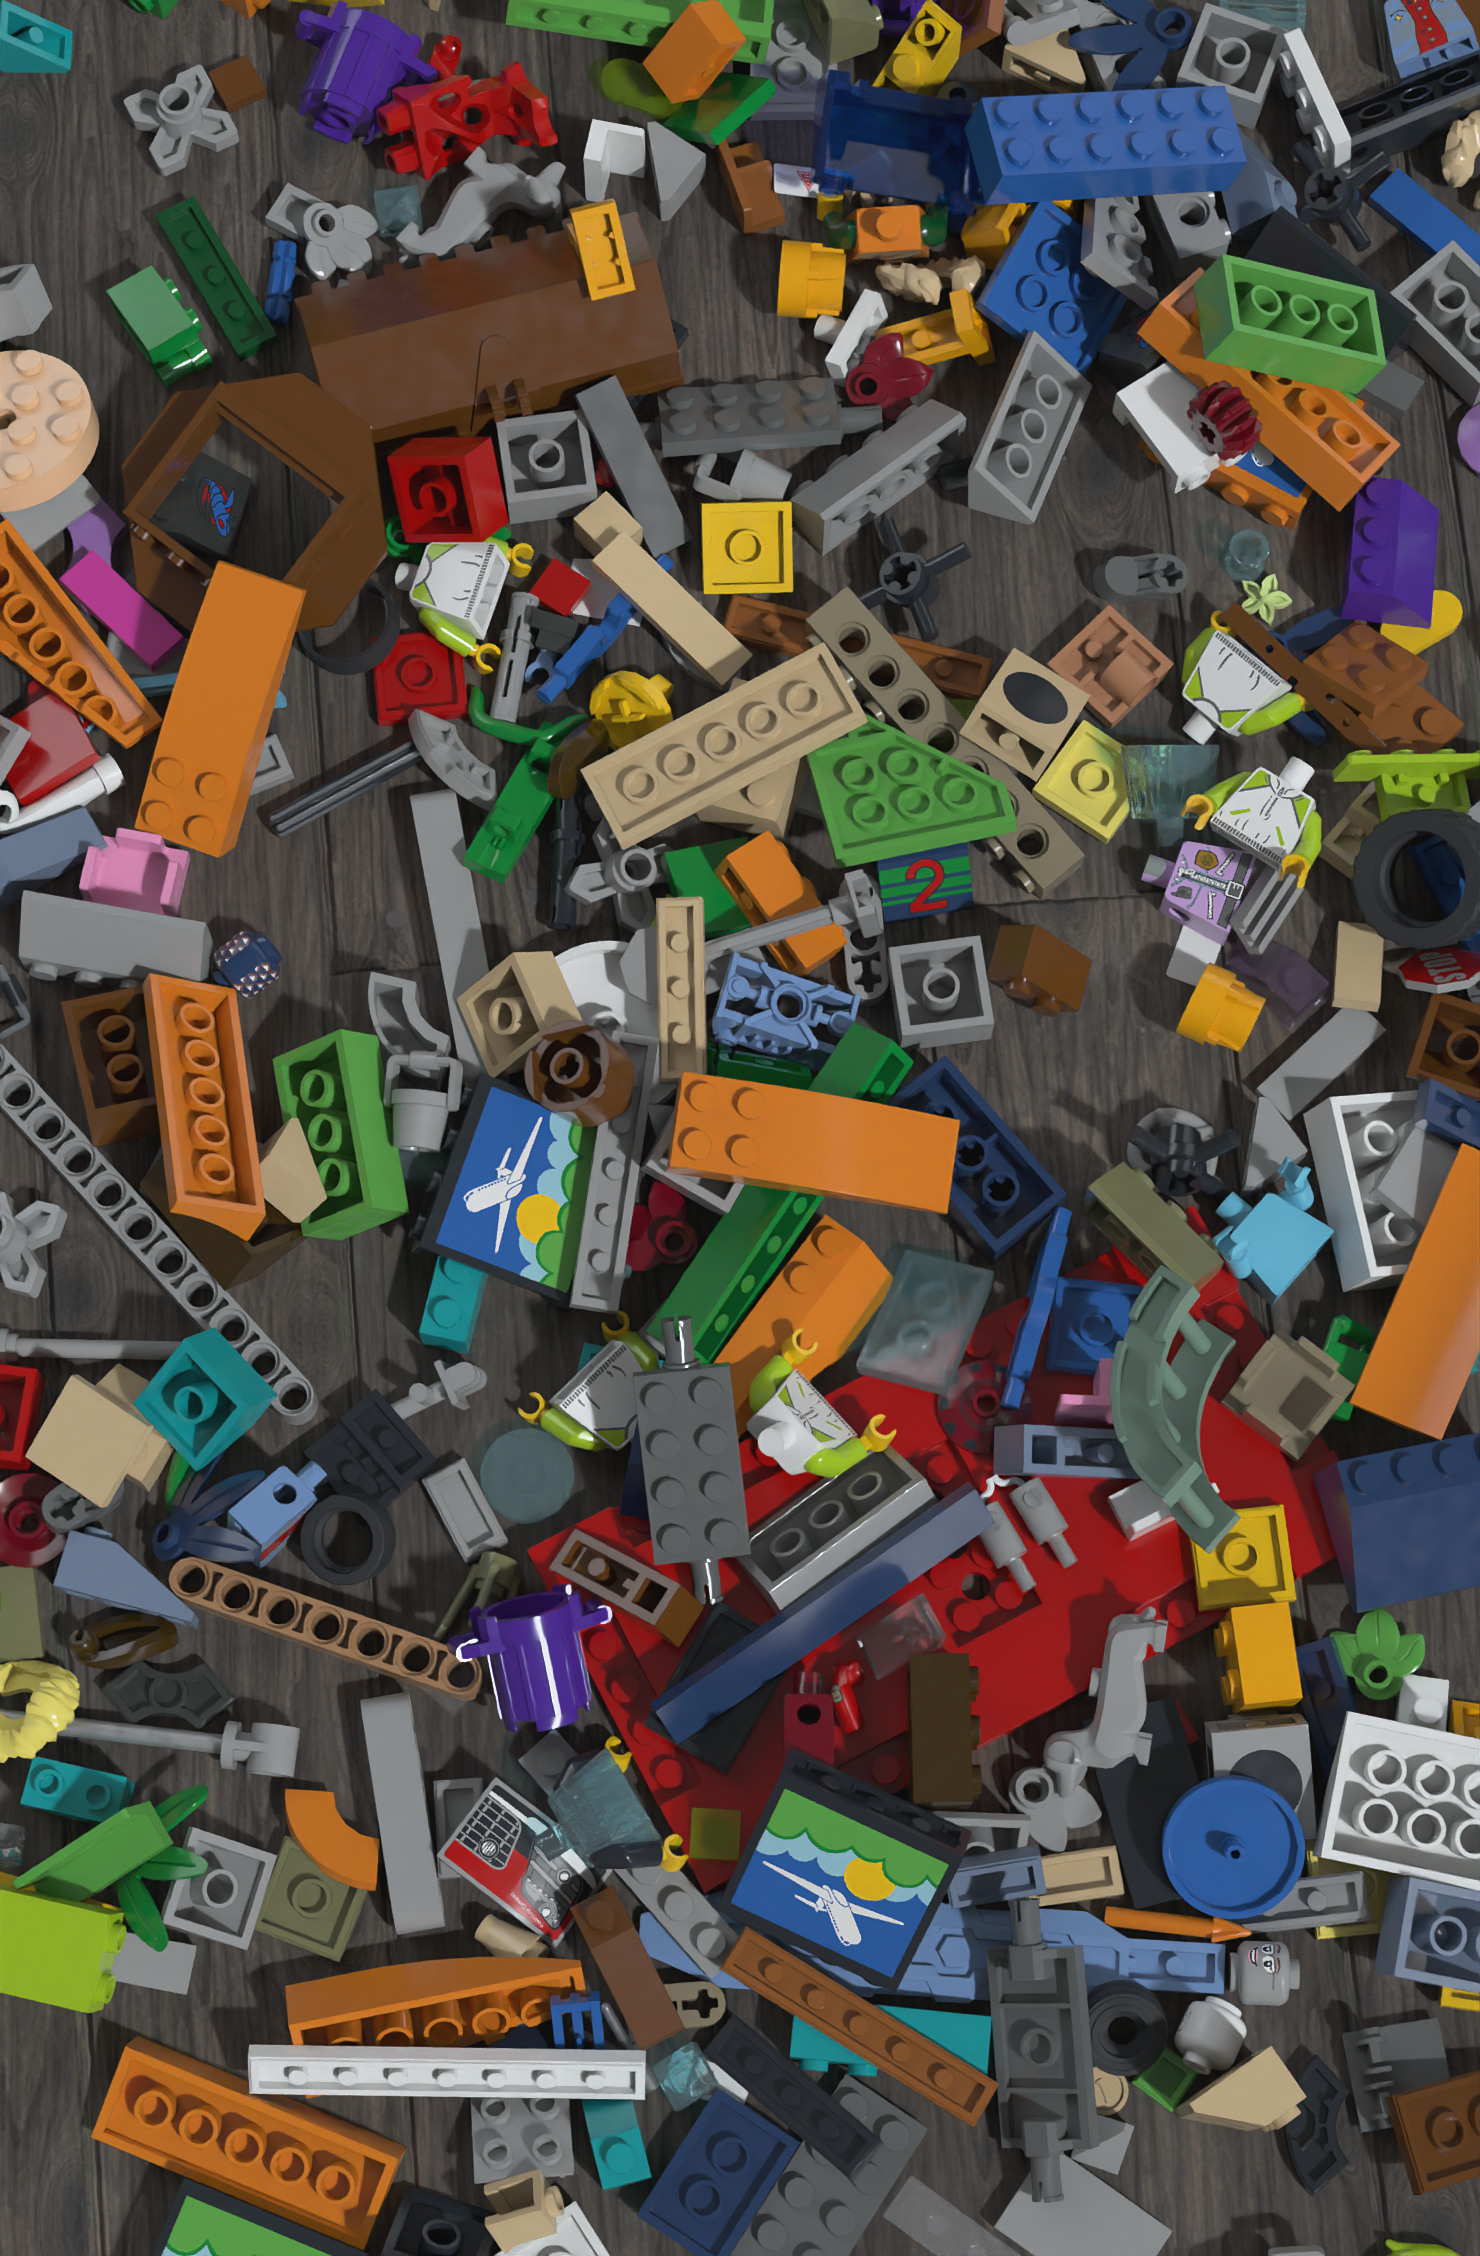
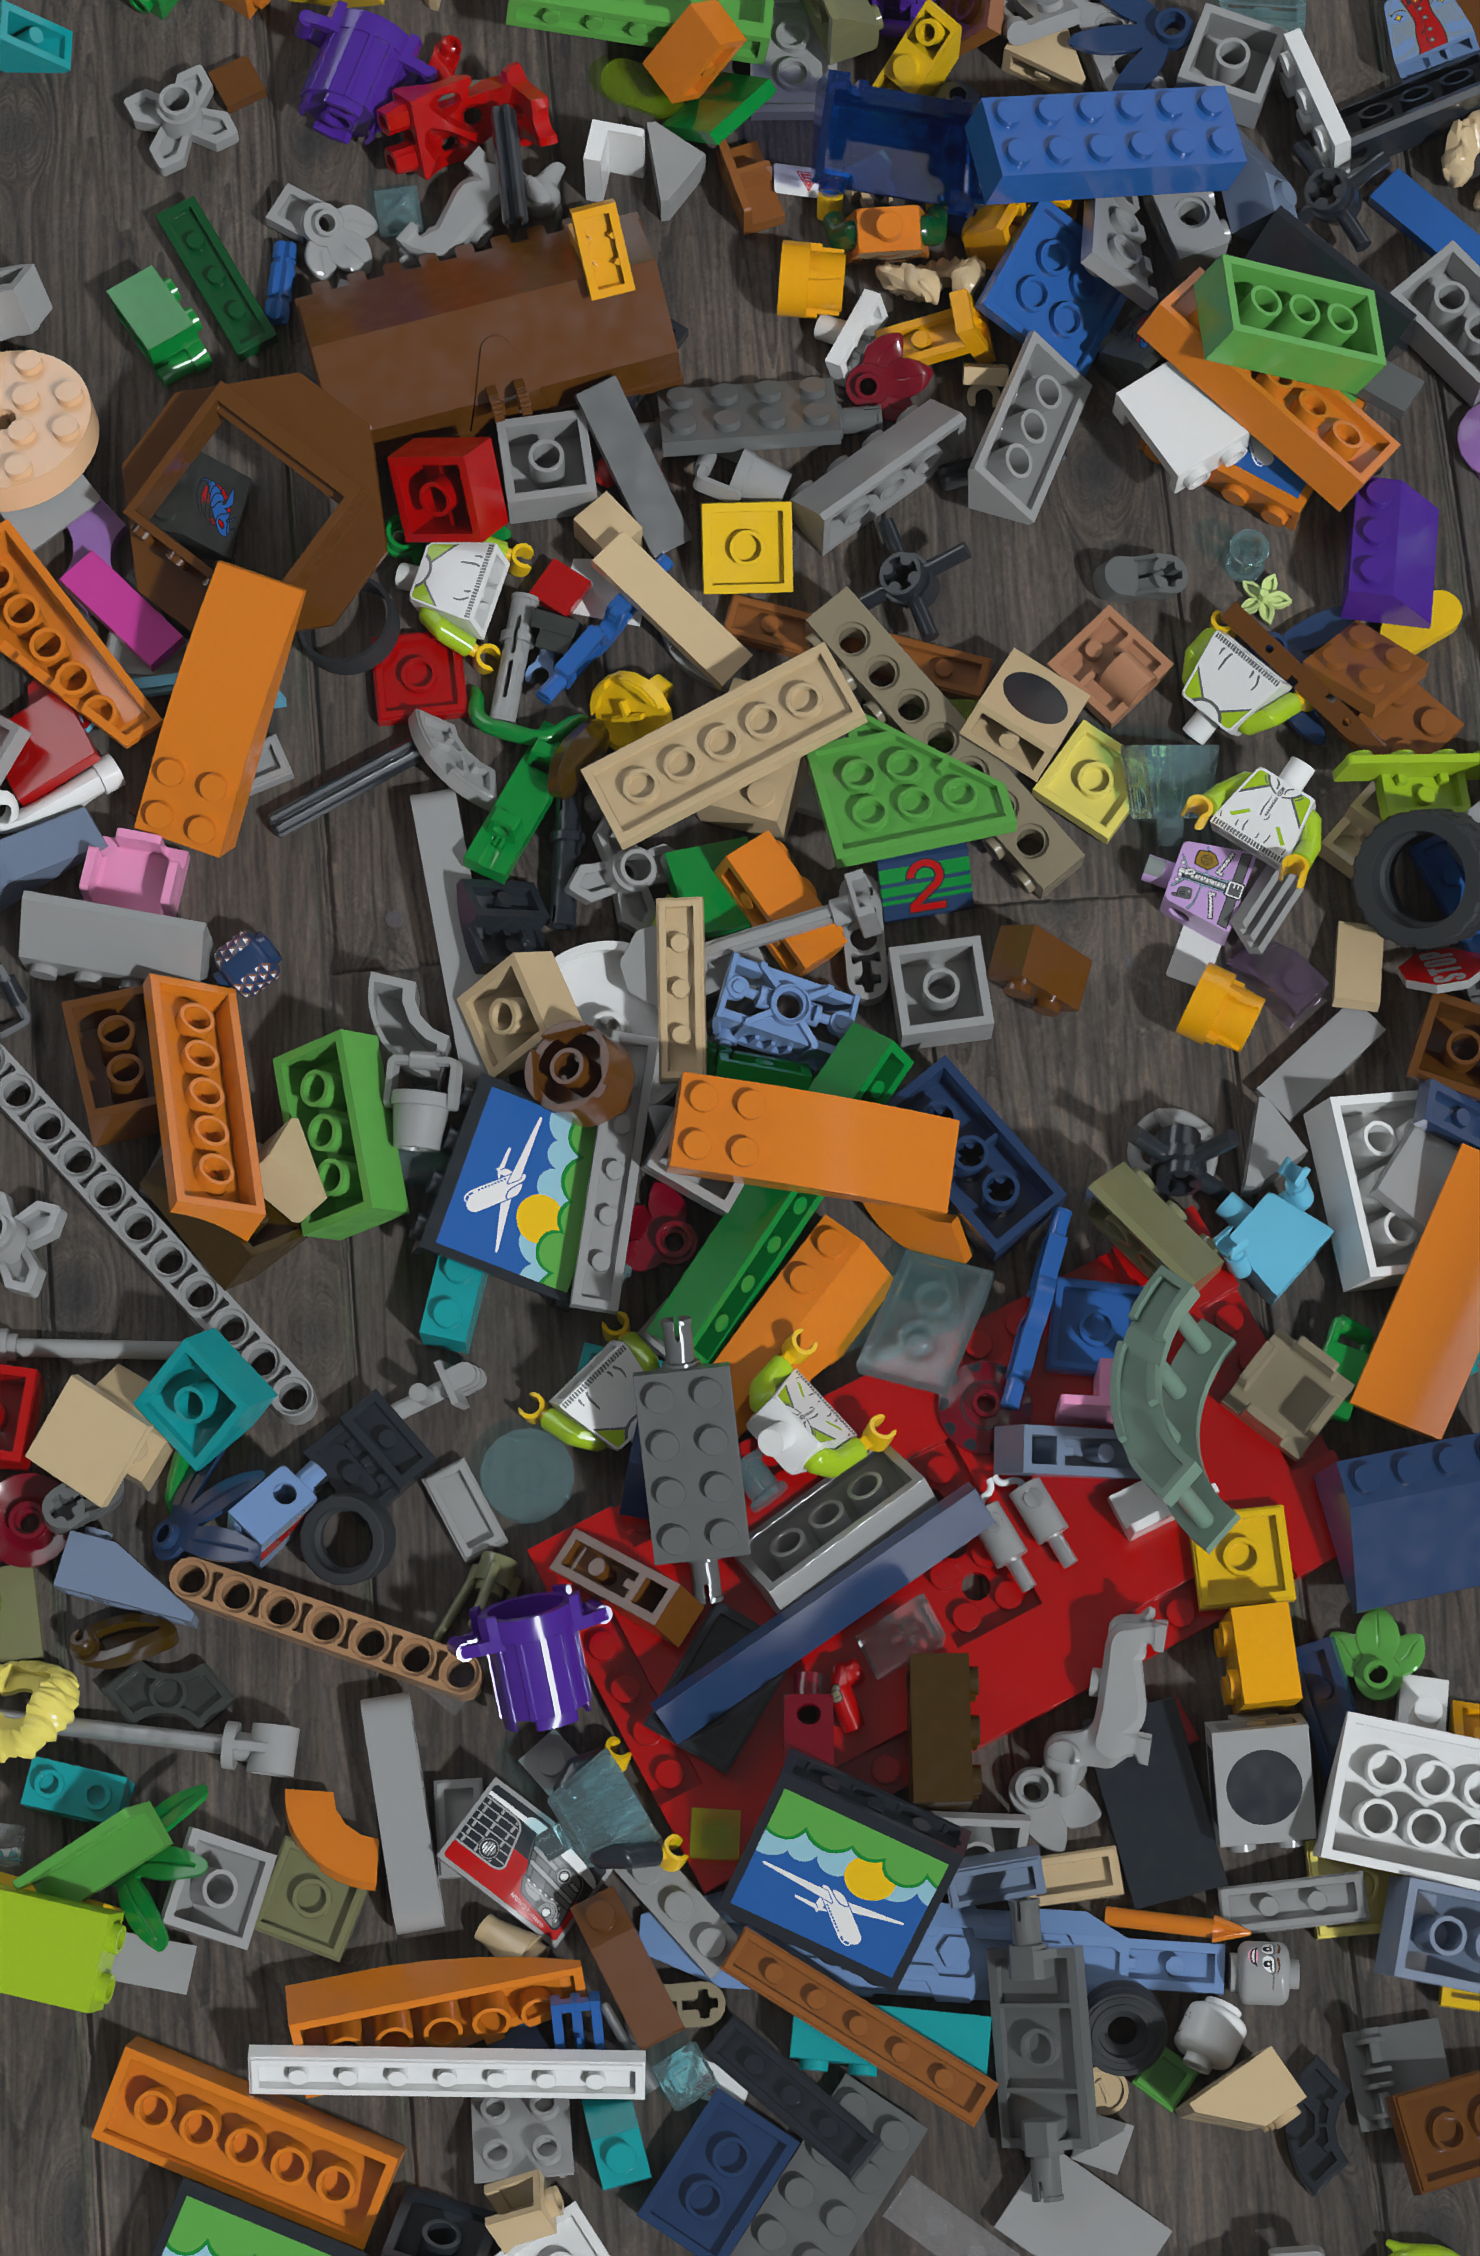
blue piece [1161,1775,1305,1919] -> none
dark red gear [1187,380,1263,461] -> none
none -> black slope [456,878,551,975]
none -> black axle [490,103,529,230]
none -> clear light blue bush [741,1449,788,1513]
none -> orange tile [863,1202,972,1264]
none -> tan tile [962,362,1009,407]

